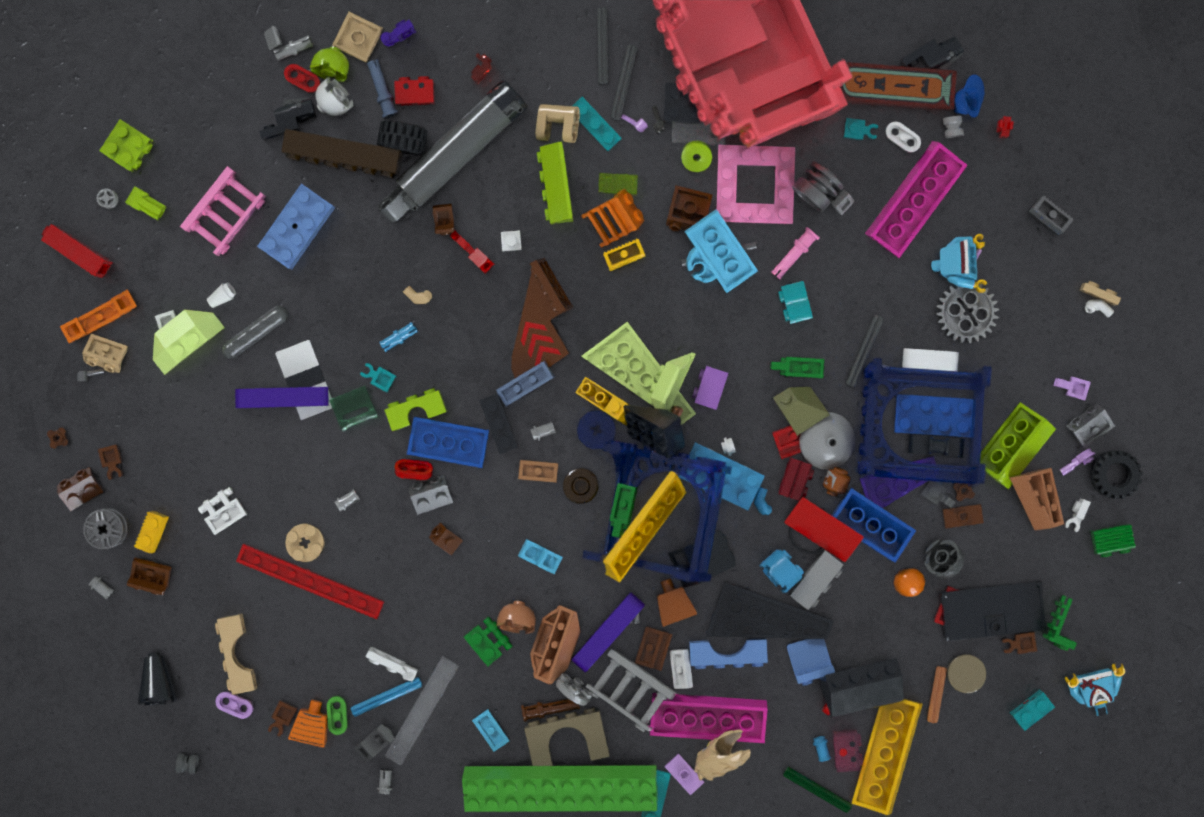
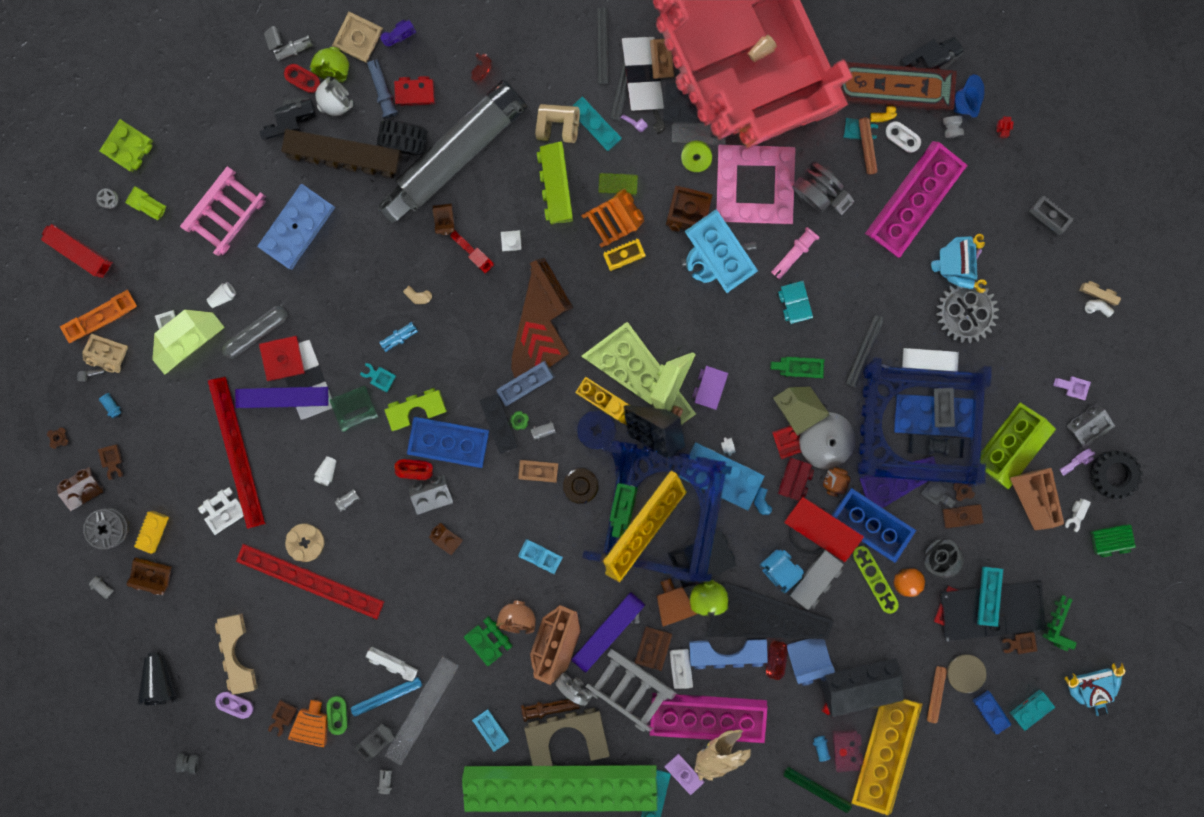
none -> dark azure pin [99,393,121,418]
none -> red tile [208,376,265,529]
none -> red plate [259,336,305,381]
none -> white cone [314,456,336,486]
none -> bright green plate [510,411,529,430]
none -> white sticker [622,37,664,111]
none -> medium nougat plate [650,39,674,79]
none -> lime cylinder [690,580,728,616]
none -> tan cone [747,35,777,62]
none -> clear red plate [766,641,788,680]
none -> lime beam [852,546,899,614]
none -> nougat axle [858,117,877,174]
none -> yellow arm [870,106,897,122]
none -> dark grey plate [933,388,955,427]
none -> blue brick [972,690,1012,734]
none -> teal plate [977,567,1003,627]

